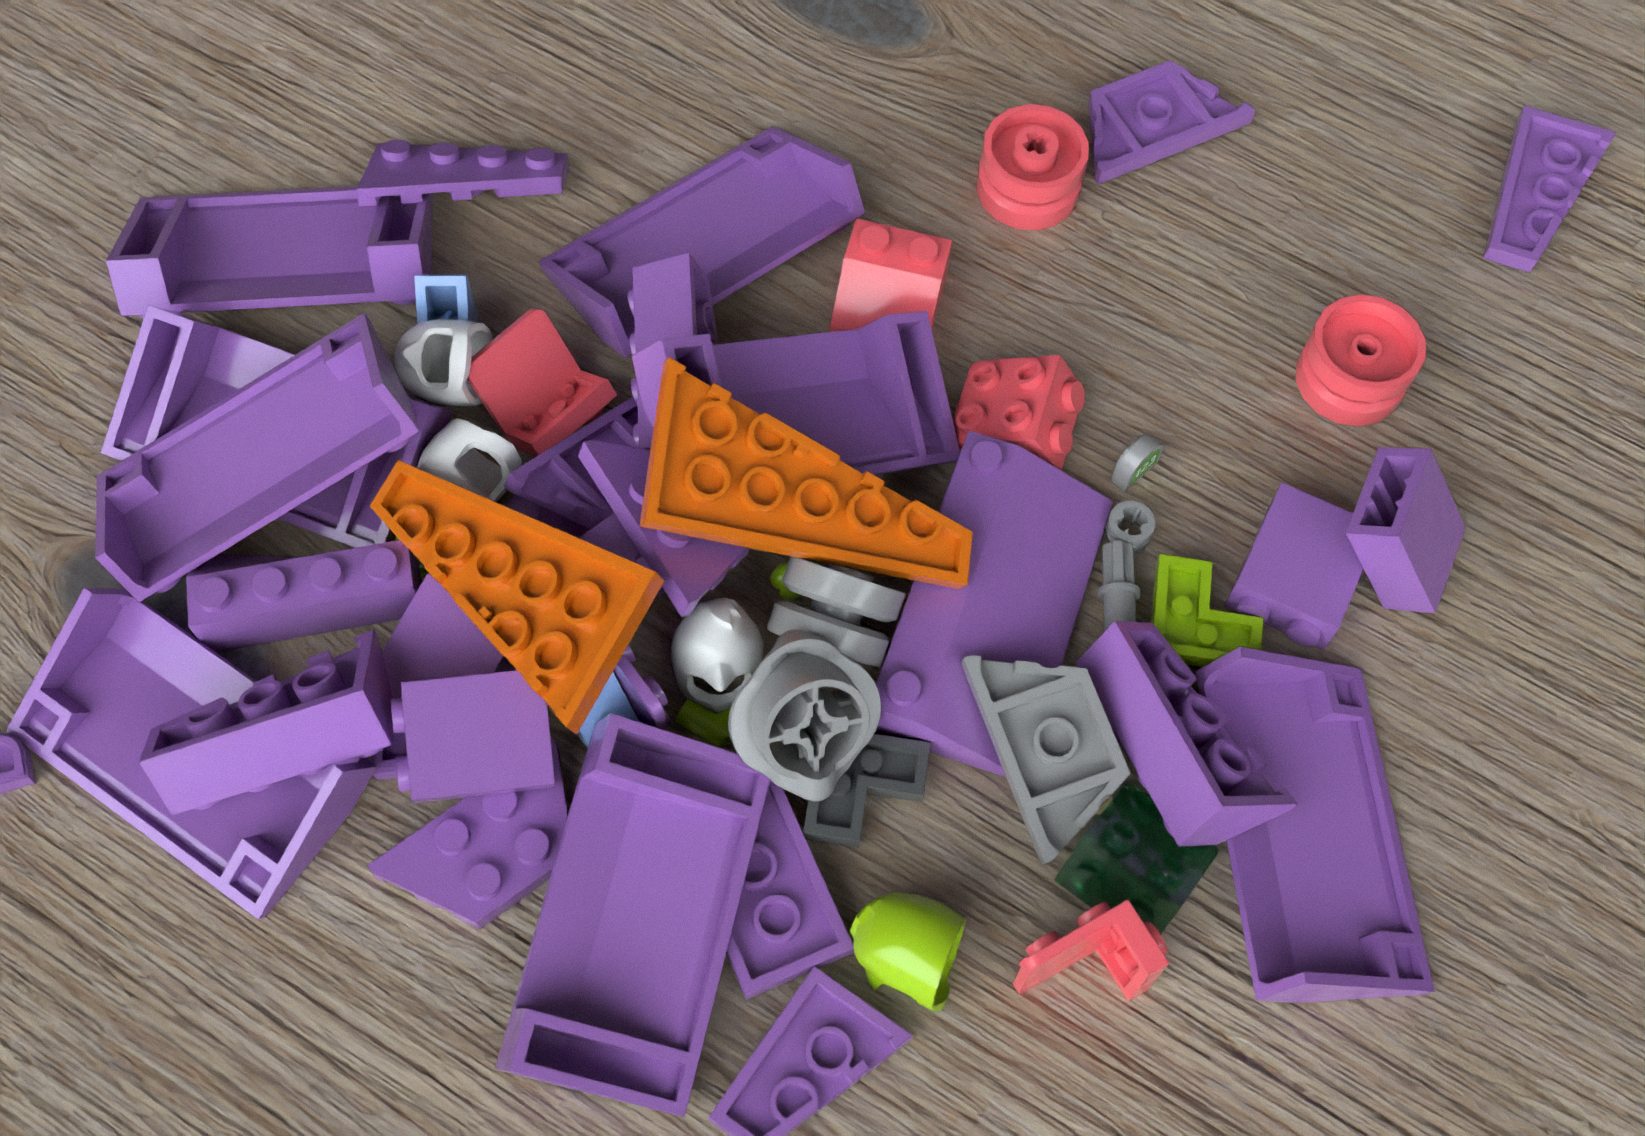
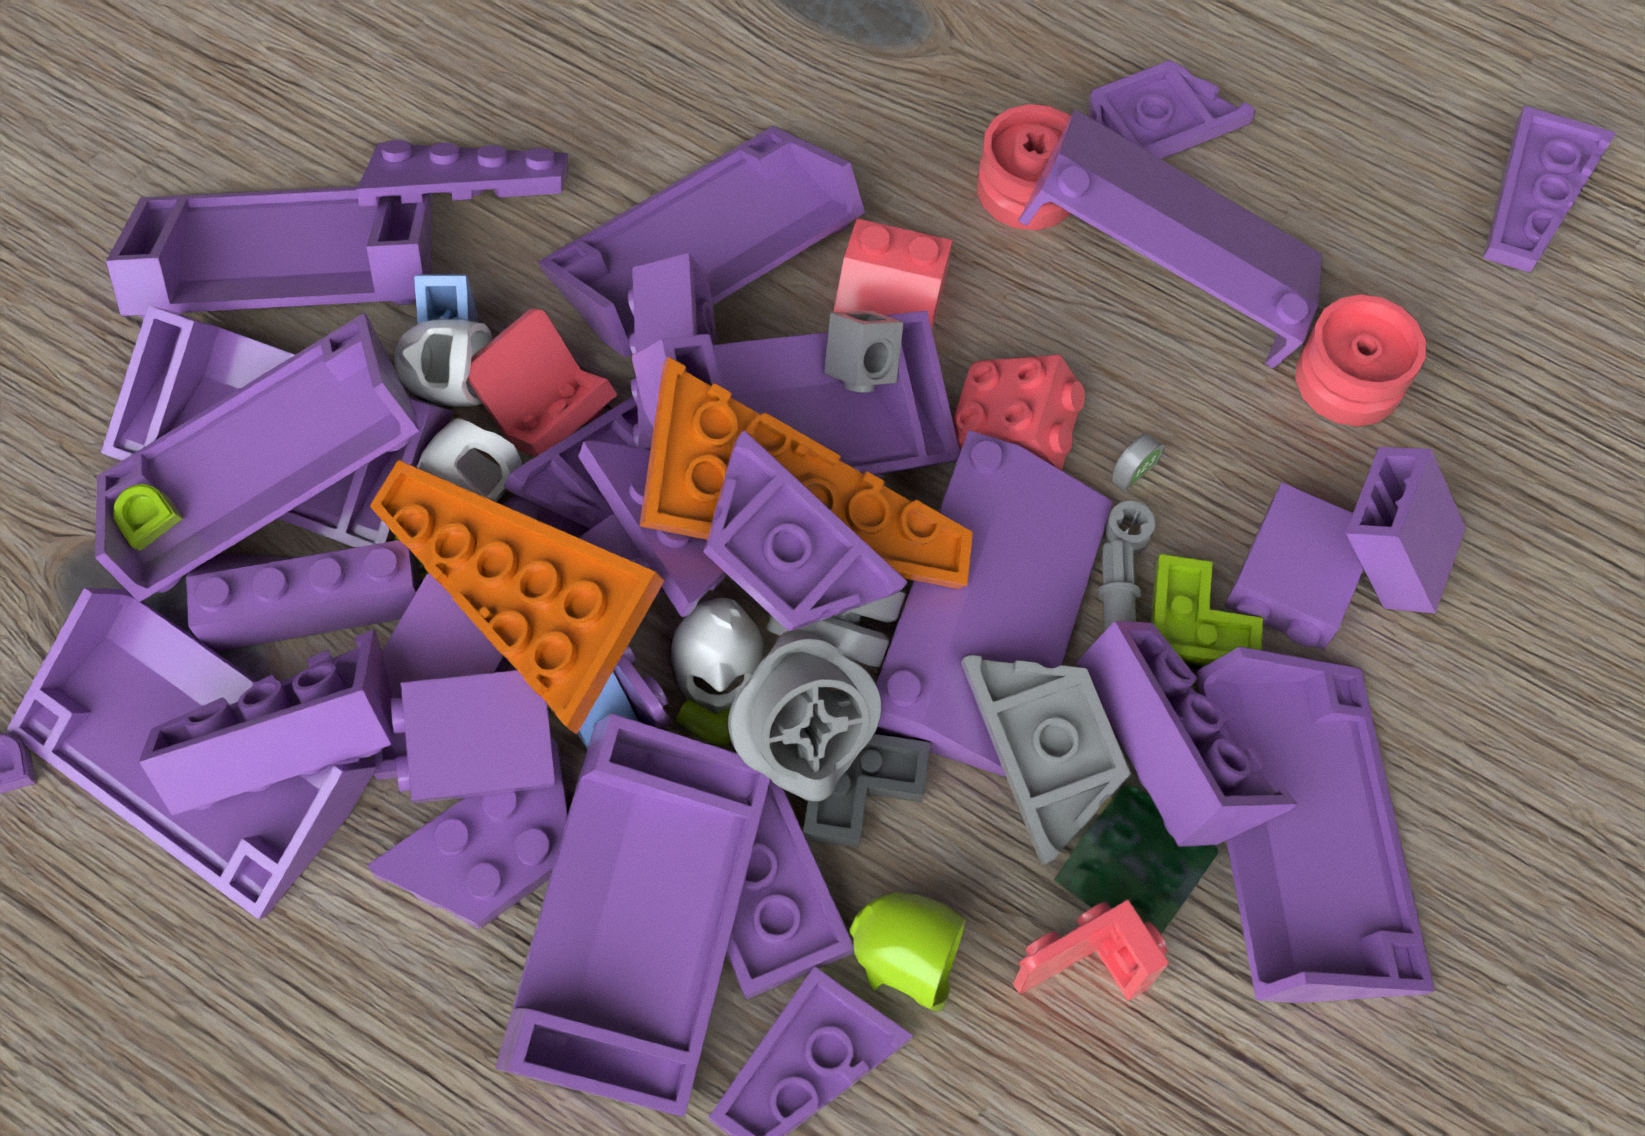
none -> lime tile [113,484,184,551]
none -> medium lavender wing [703,430,908,632]
none -> light grey brick [824,310,904,392]
none -> medium lavender slope [1018,109,1322,368]

